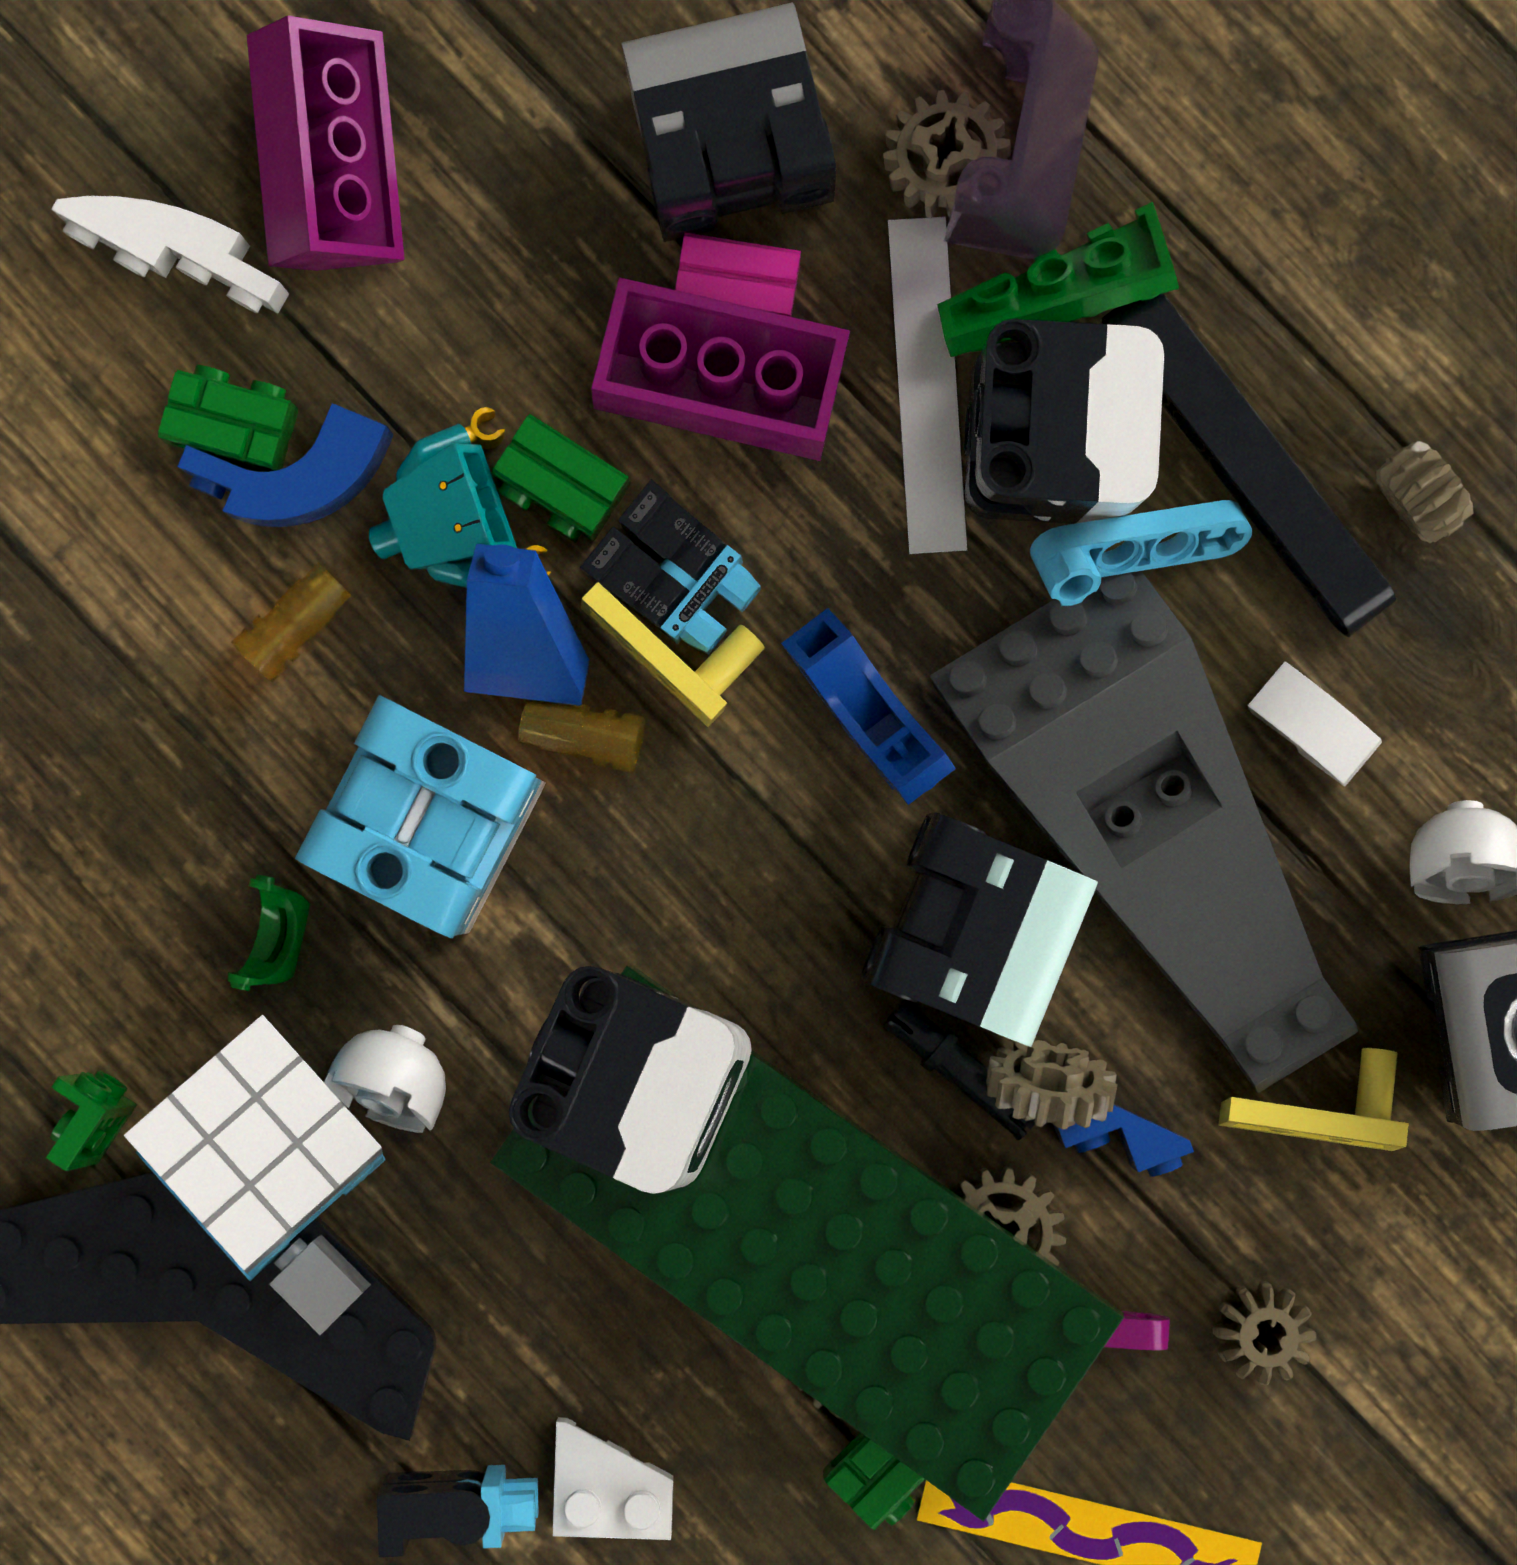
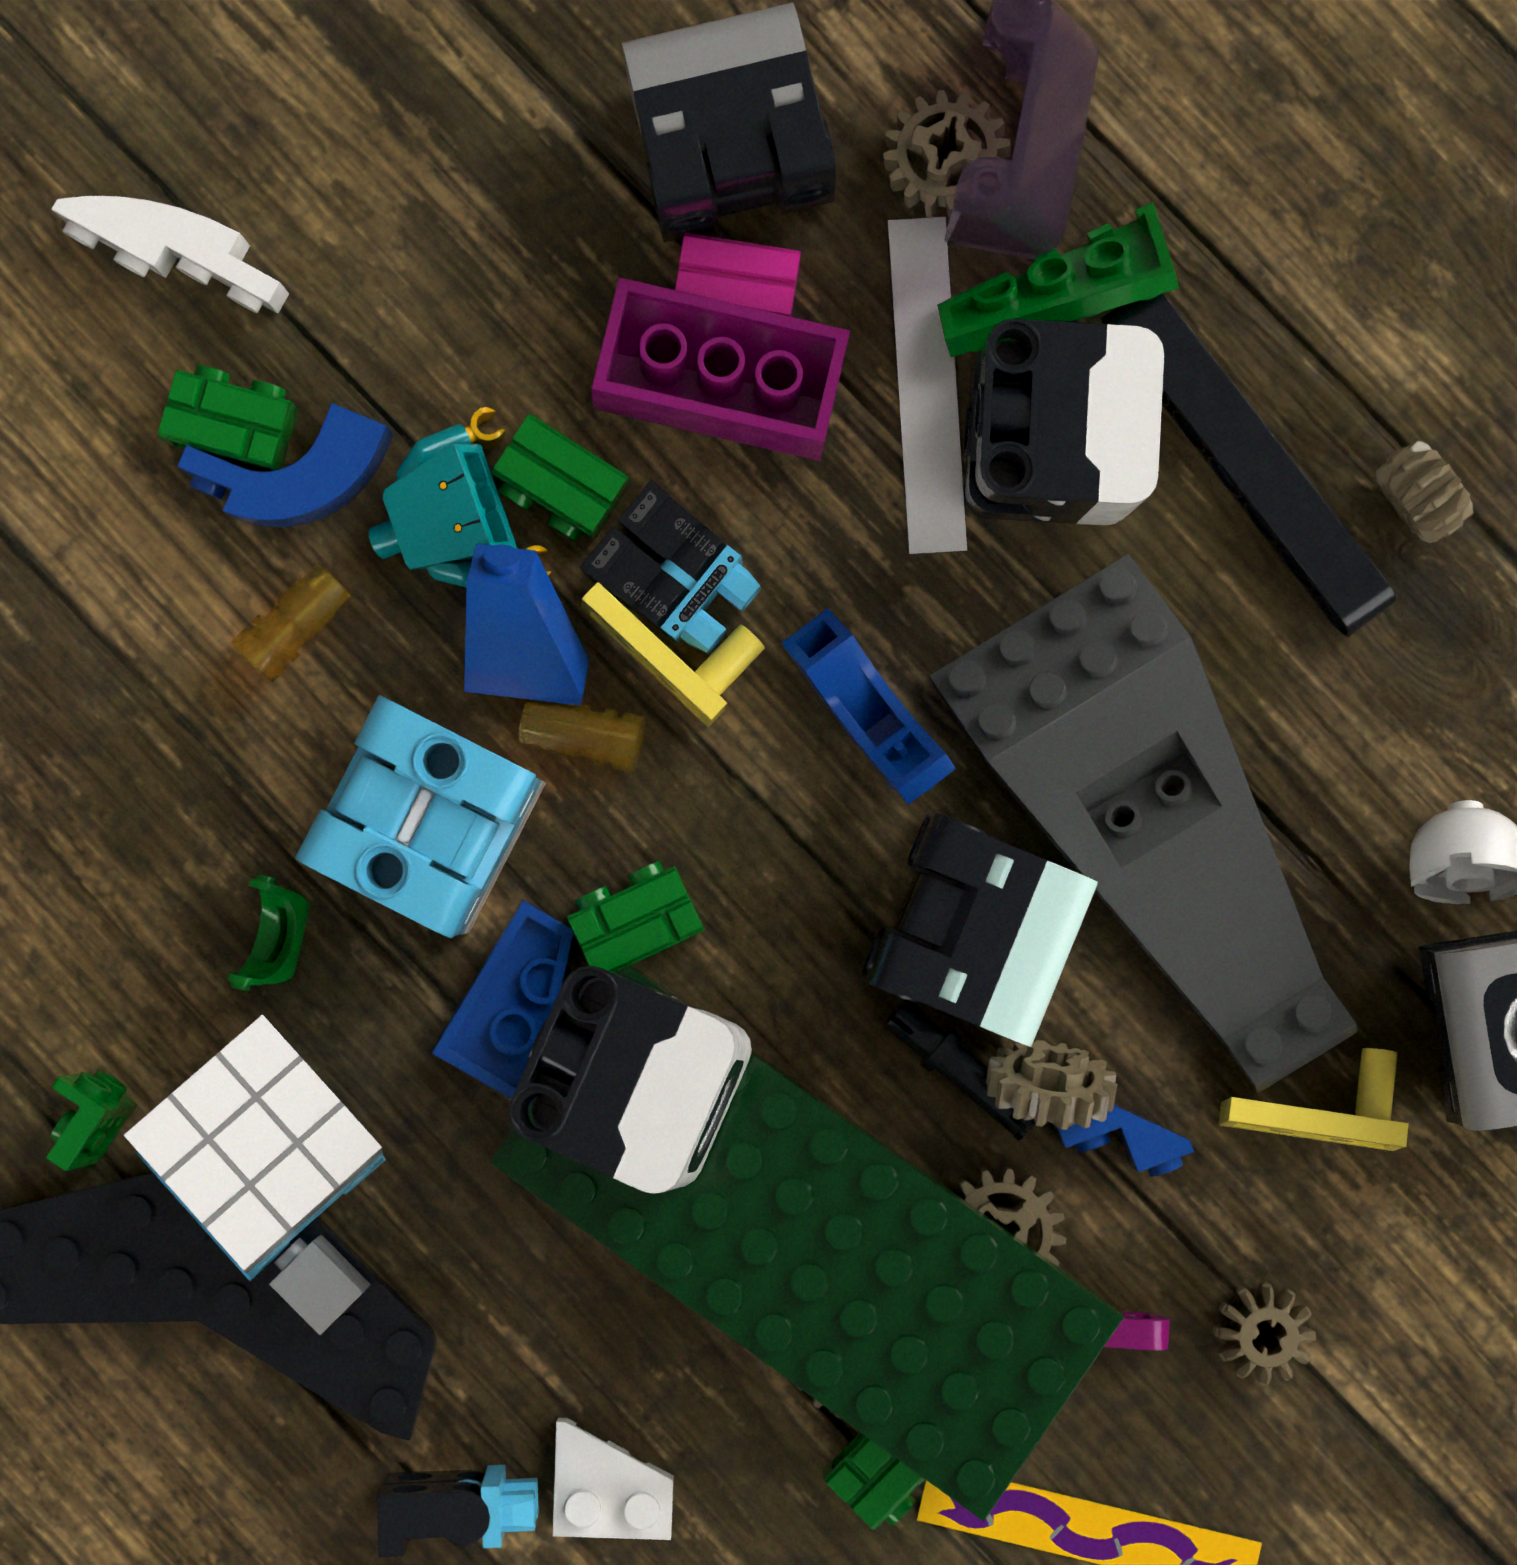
magenta slope [246,15,405,271] -> none
white cylinder [324,1025,446,1133] -> none
medium azure beam [1030,500,1252,606] -> none
white slope [1248,661,1382,787] -> none
none -> blue wing [431,899,574,1105]
none -> green brick [567,861,705,972]

